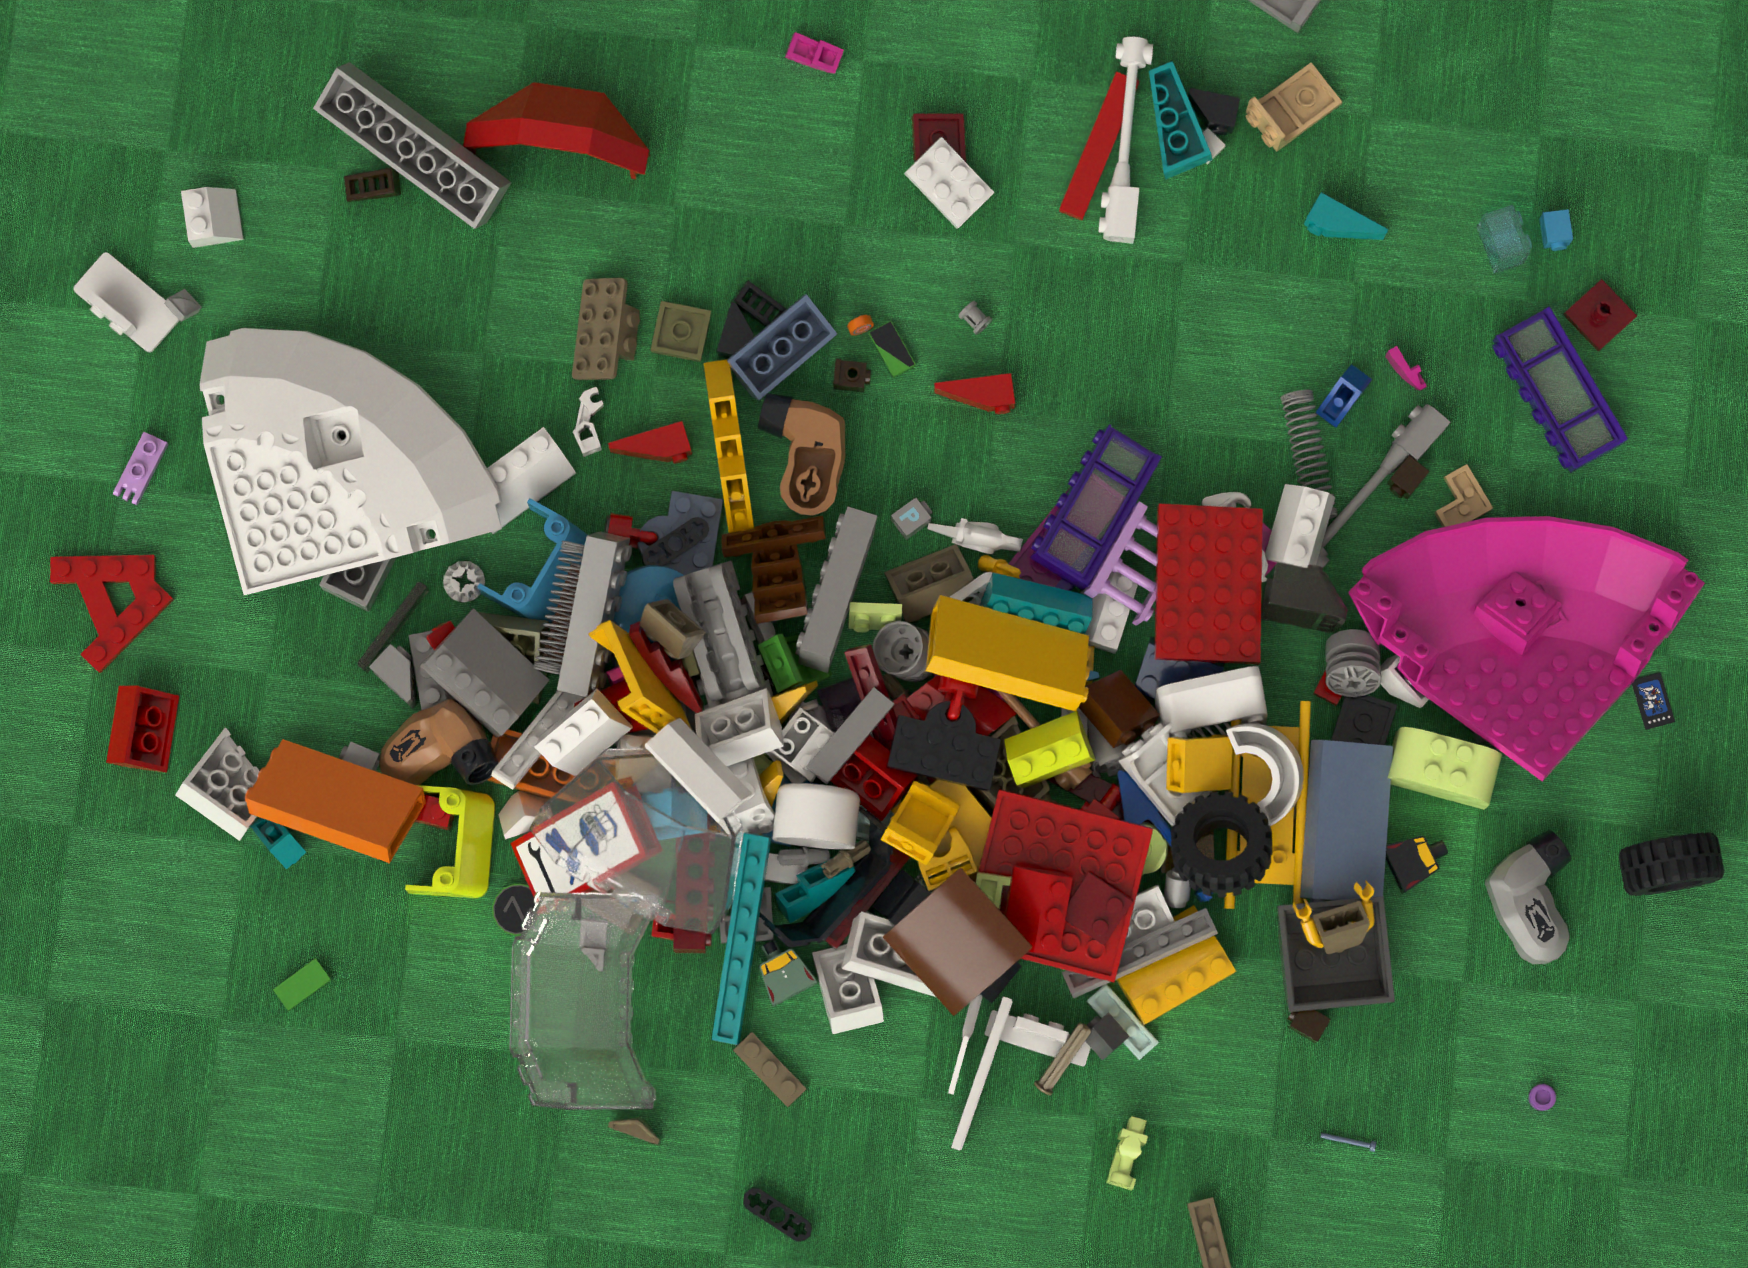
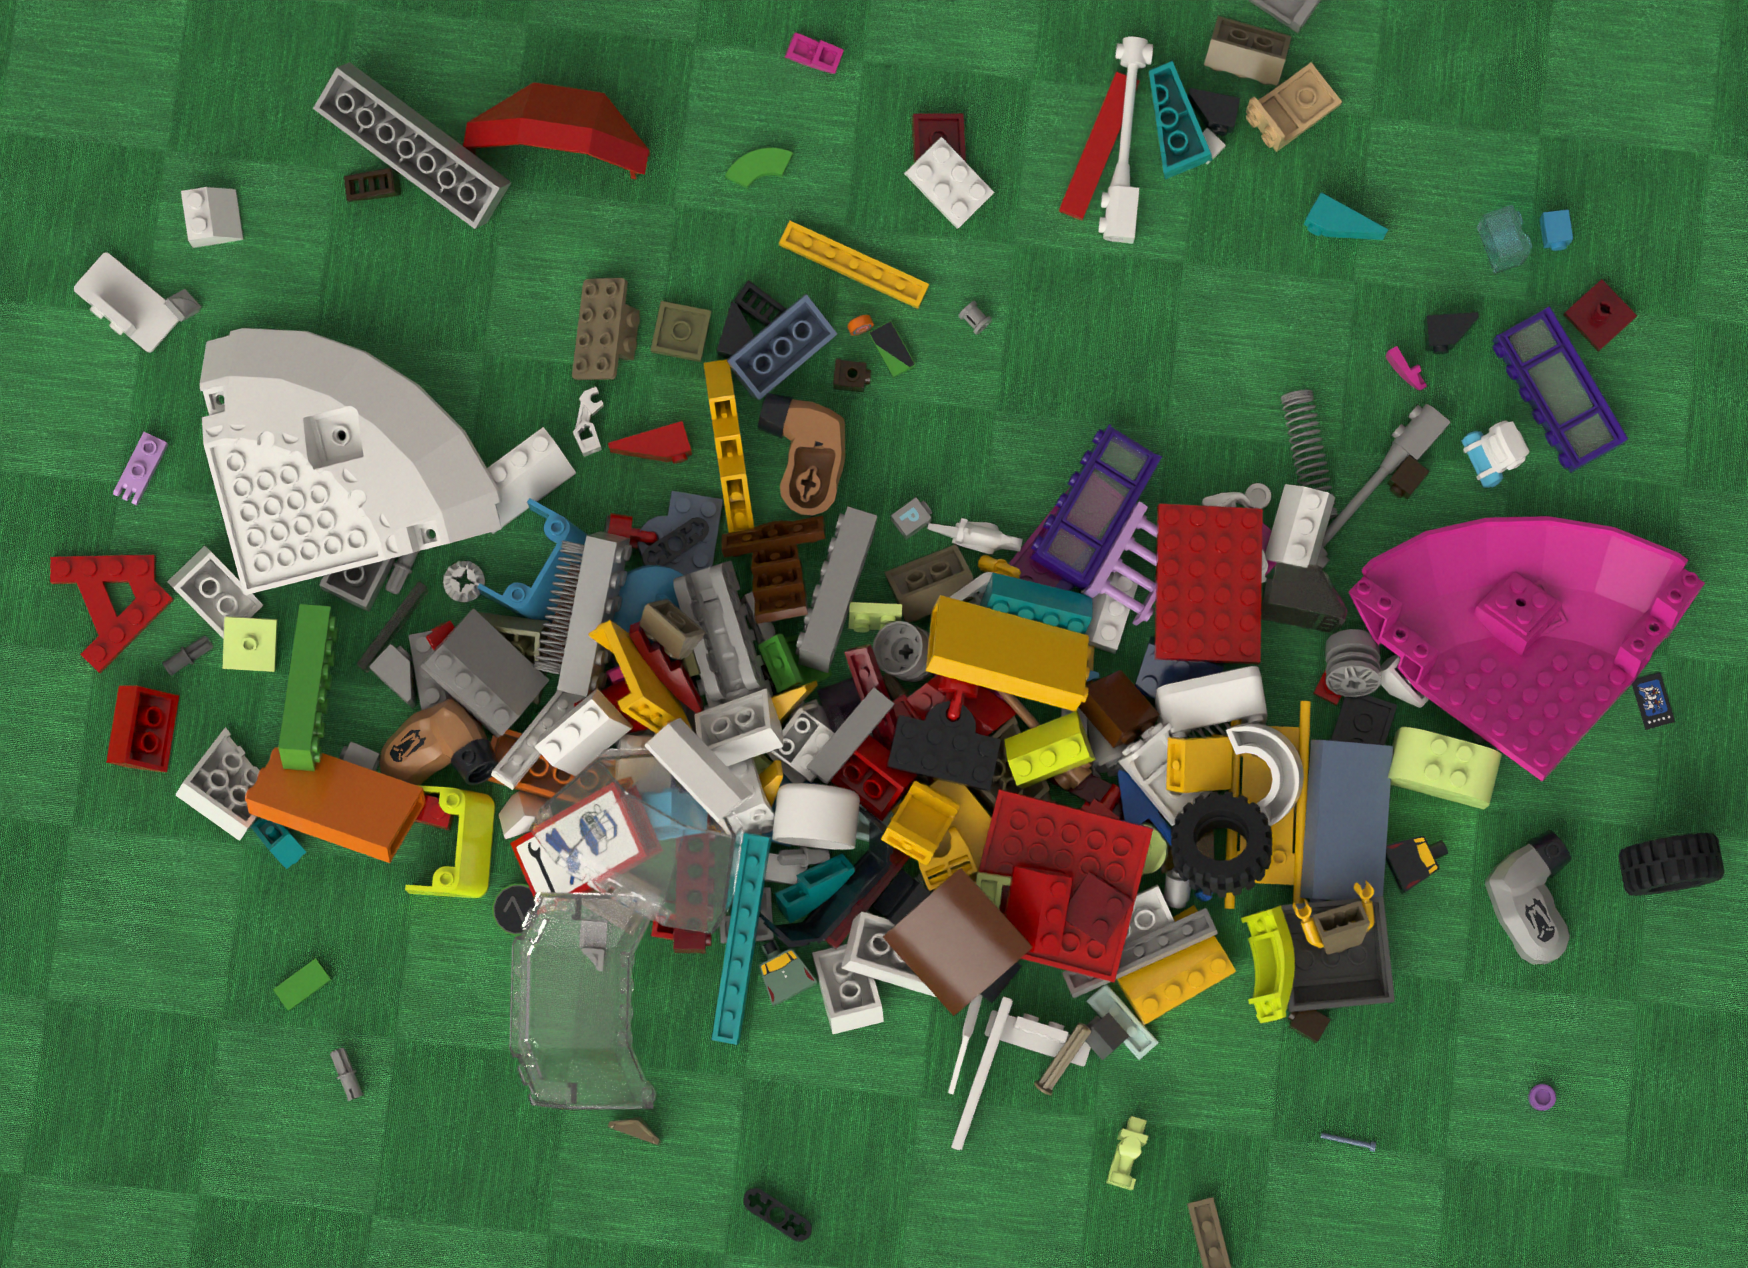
dark tan plate [733,1032,807,1107] -> none
dark tan axle [821,840,871,879] -> none
red slope [934,373,1015,414] -> none
blue slope [1315,364,1372,427] -> none
tan plate [1435,464,1493,527] -> none
none -> dark grey axle [162,636,213,676]
none -> white slope [167,546,263,639]
none -> yellowish green plate [222,616,278,672]
none -> bright green brick [278,604,339,771]
none -> light grey axle [331,1048,364,1101]
none -> light grey axle [385,551,420,595]
none -> bright green tile [725,148,793,189]
none -> yellow plate [779,221,929,309]
none -> dark tan slope [1204,16,1291,86]
none -> neon yellow wedge [1241,906,1295,1023]
none -> white tile [1245,483,1271,509]
none -> black slope [1424,312,1479,354]
none -> white piece [1461,421,1529,488]

